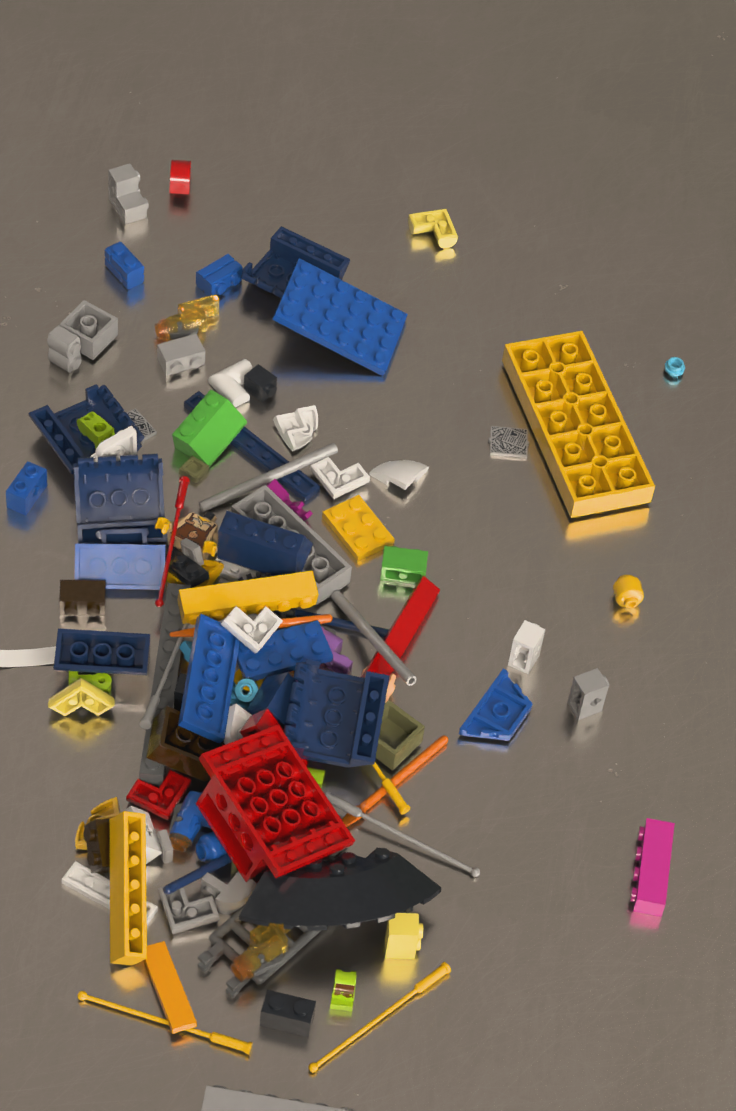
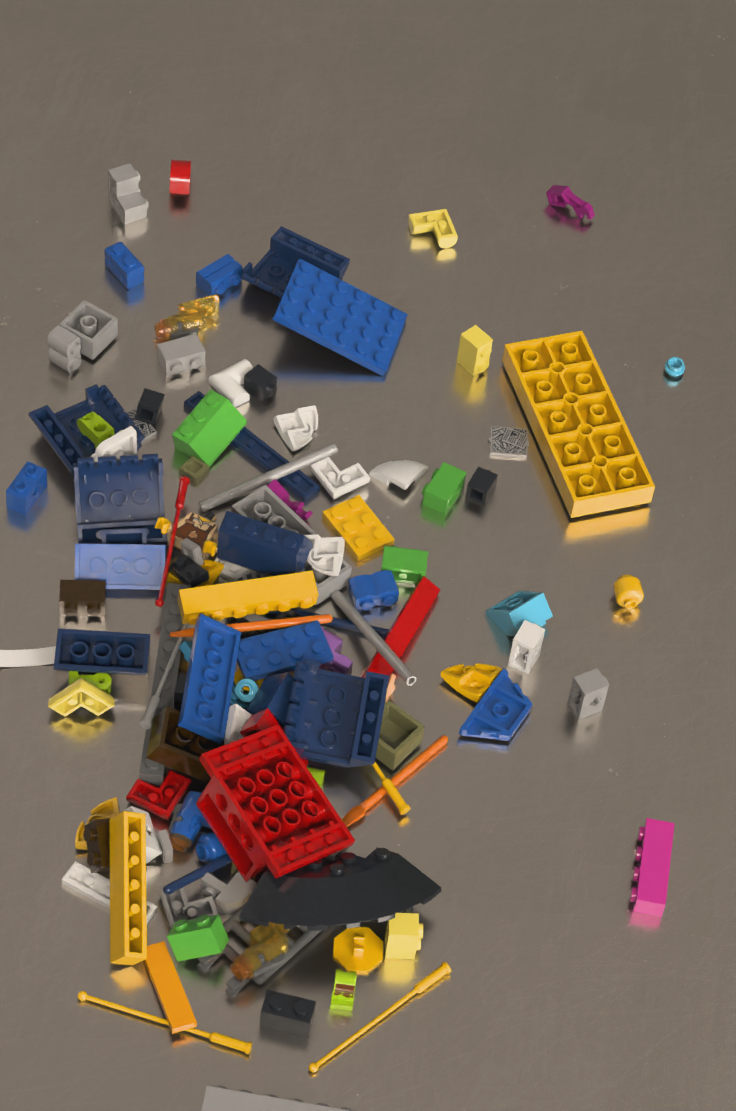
white brick [221,606,283,654] -> none
light grey piece [325,791,480,877] -> none
none -> black brick [135,388,165,425]
none -> bright green brick [167,914,229,962]
none -> white brick [305,534,345,576]
none -> yellow piece [333,927,383,973]
none -> blue brick [348,570,399,610]
none -> bright green brick [422,462,467,515]
none -> yellow brick [440,663,503,703]
none -> light yellow brick [457,325,493,377]
none -> black brick [466,466,498,506]
none -> medium azure slope [486,590,553,637]
none -> magenta piece [546,185,595,220]

